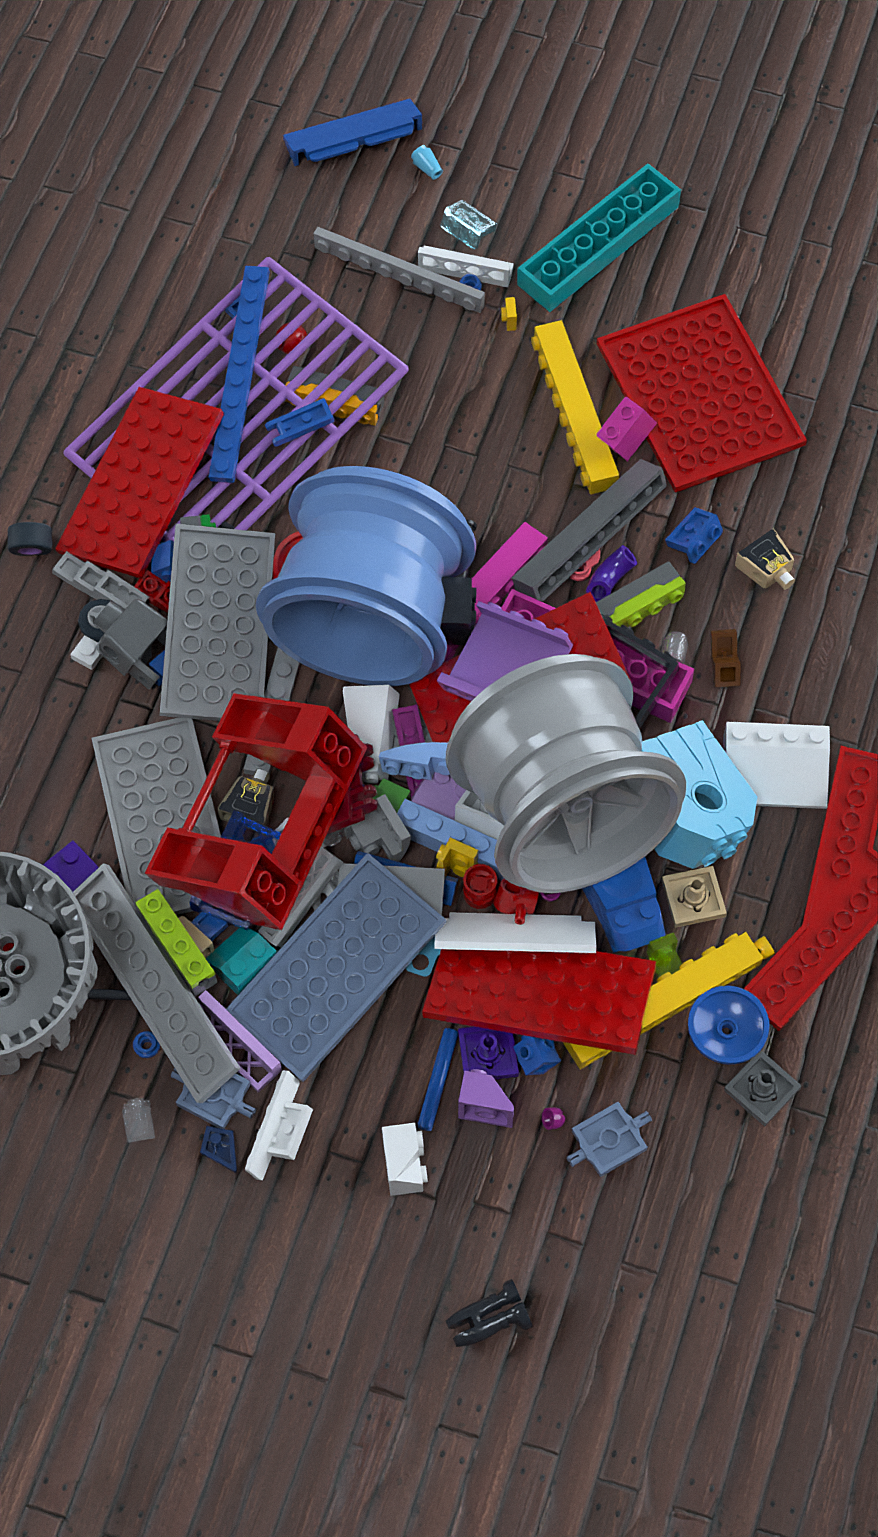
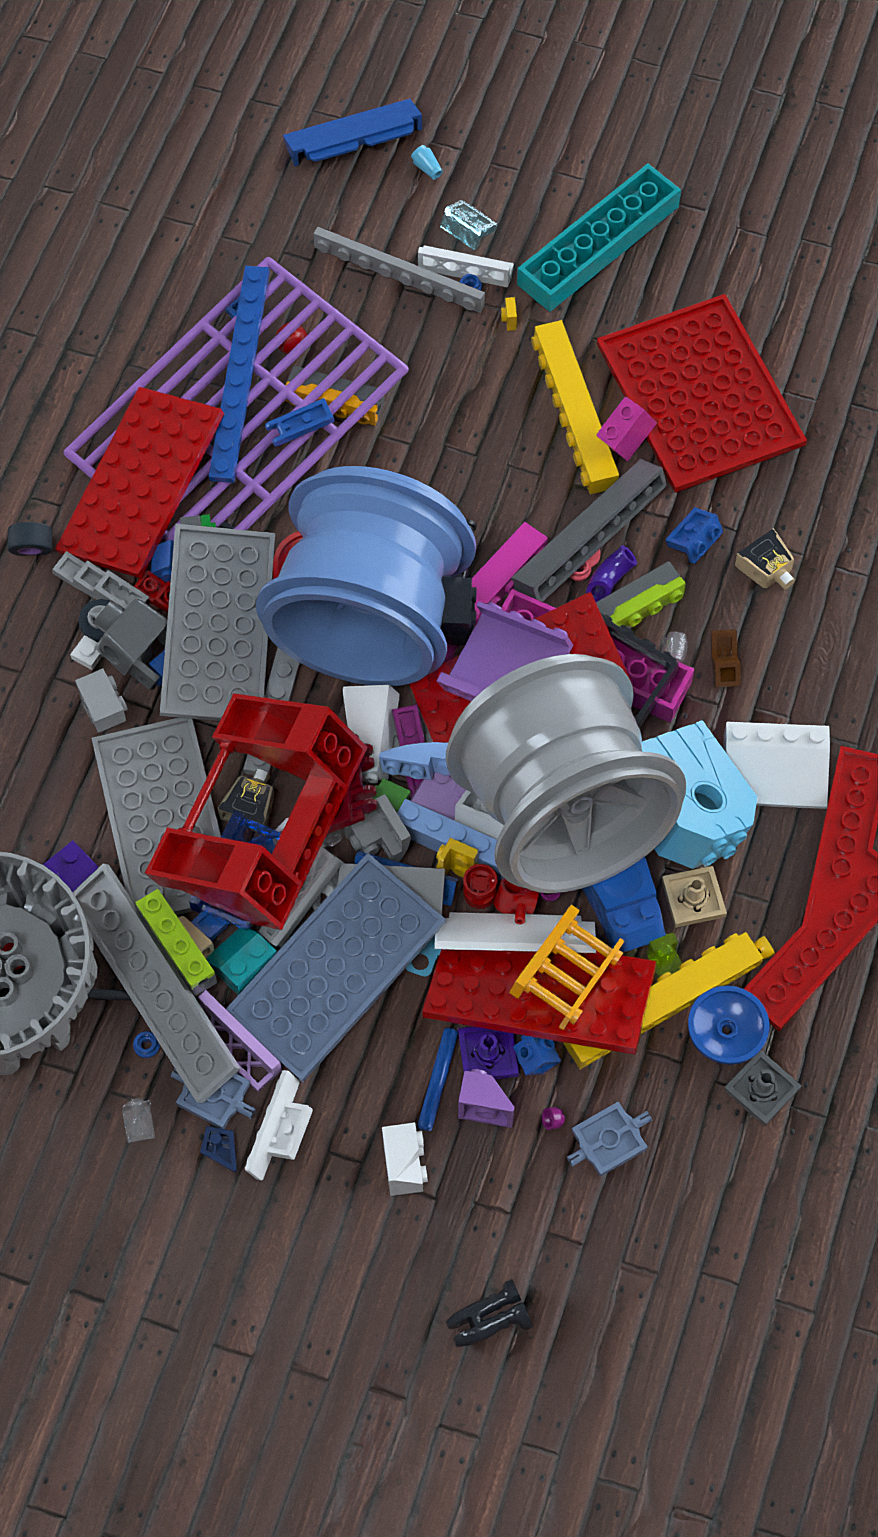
none -> light grey brick [75,669,128,733]
none -> light orange fence [509,905,624,1030]

